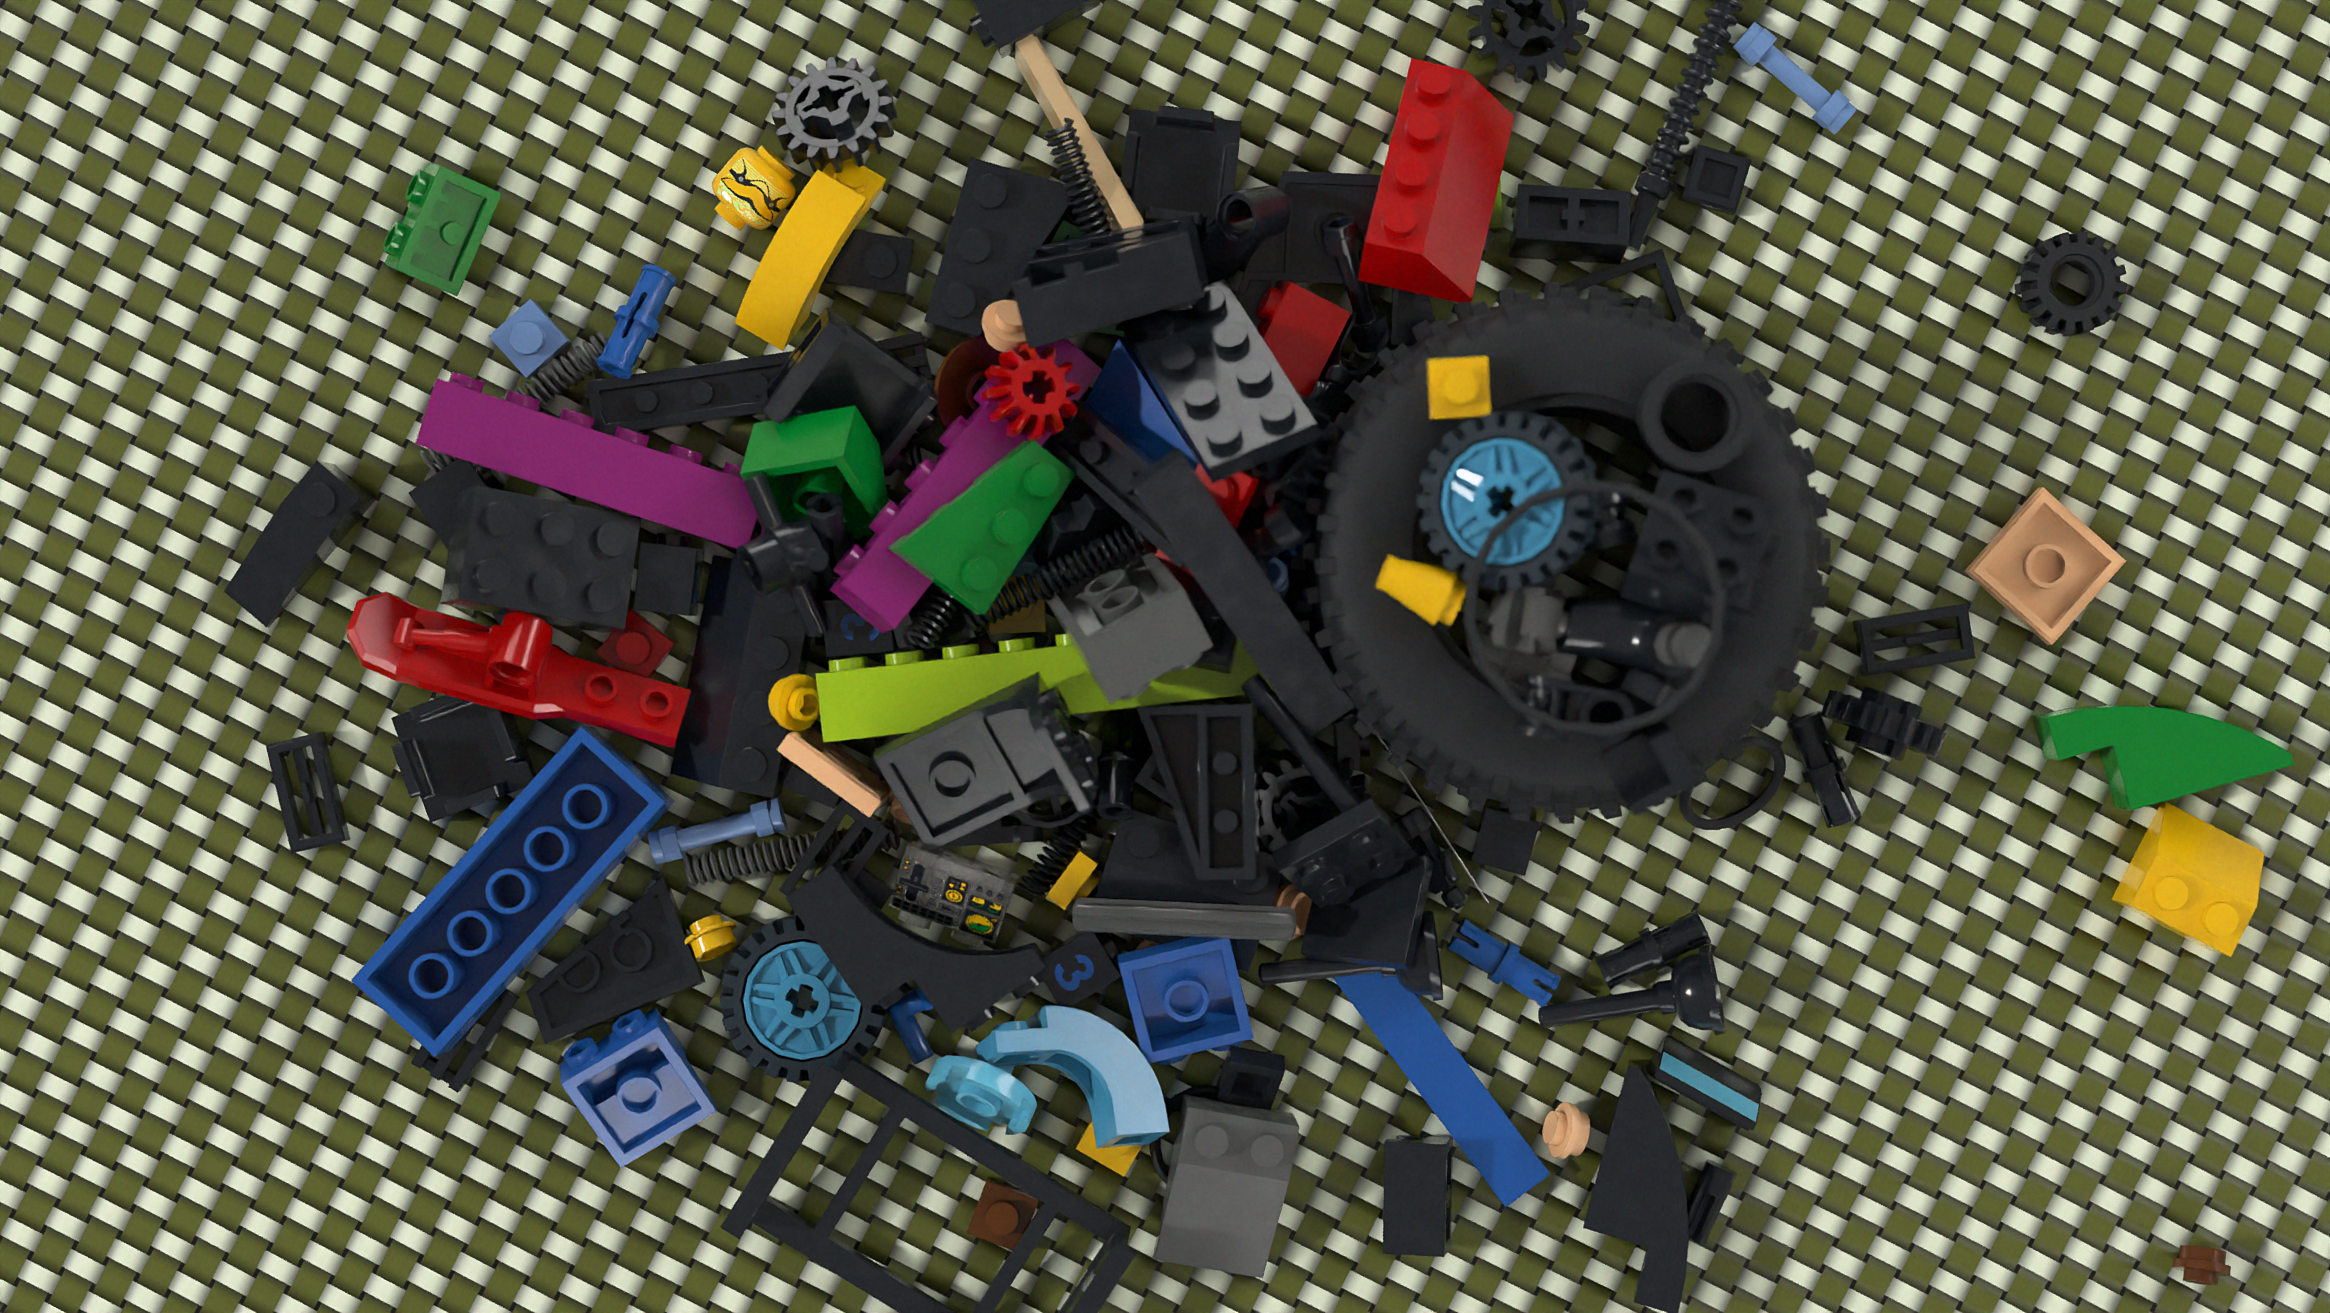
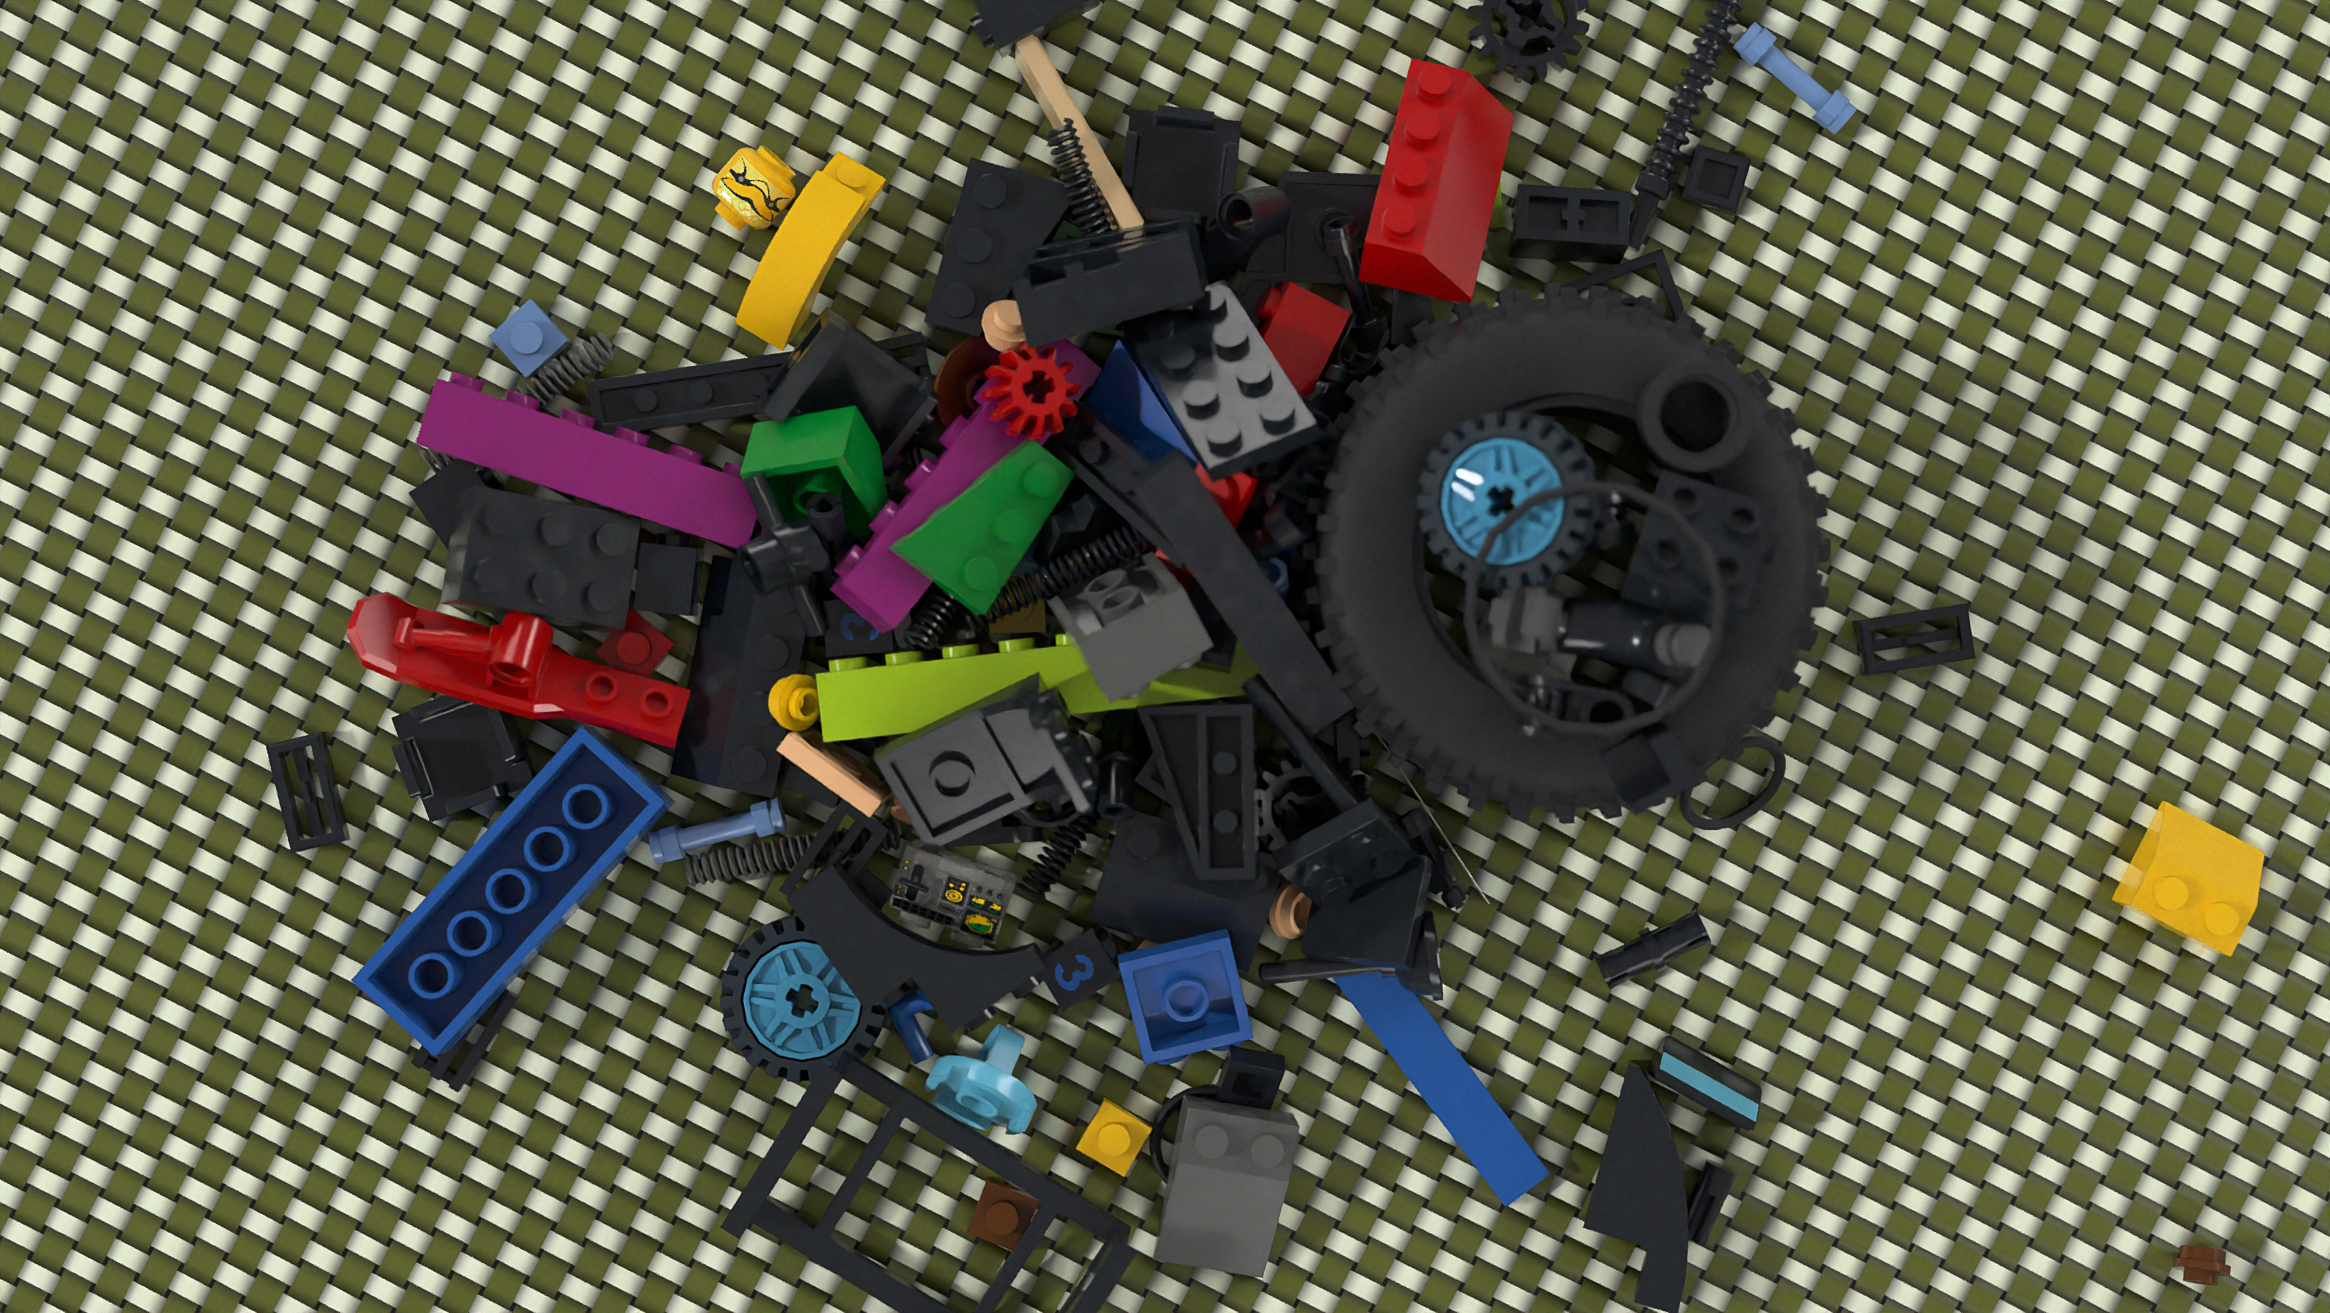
black slope [224,461,376,627] -> none
green bracket [383,163,502,296] -> none
black wing [526,877,706,1045] -> none
blue plate [560,1008,717,1168] -> none
blue pin [596,264,677,379] -> none
yellow plate [684,914,738,962] -> none
black gear [772,57,897,173] -> none
black plate [823,229,915,297] -> none
dark azure arch [976,1006,1170,1148] -> none
yellow plate [1046,848,1101,909] -> none
dark grey axle [1072,898,1296,941] -> none
yellow cone [1375,555,1467,625] -> none
black hinge [1383,1135,1453,1257] -> none
yellow plate [1427,356,1491,420] -> none
blue pin [1447,918,1561,1007] -> none
black tile [1469,806,1540,876] -> none
black piece [1538,945,1725,1035] -> none
light nougat plate [1542,1102,1590,1159] -> none
black pin [1786,711,1861,828] -> none
black gear [1820,687,1947,761] -> none
light nougat tile [1964,487,2126,645] -> none
black tyre [2014,231,2127,336] -> none
green slope [2032,705,2295,811] -> none

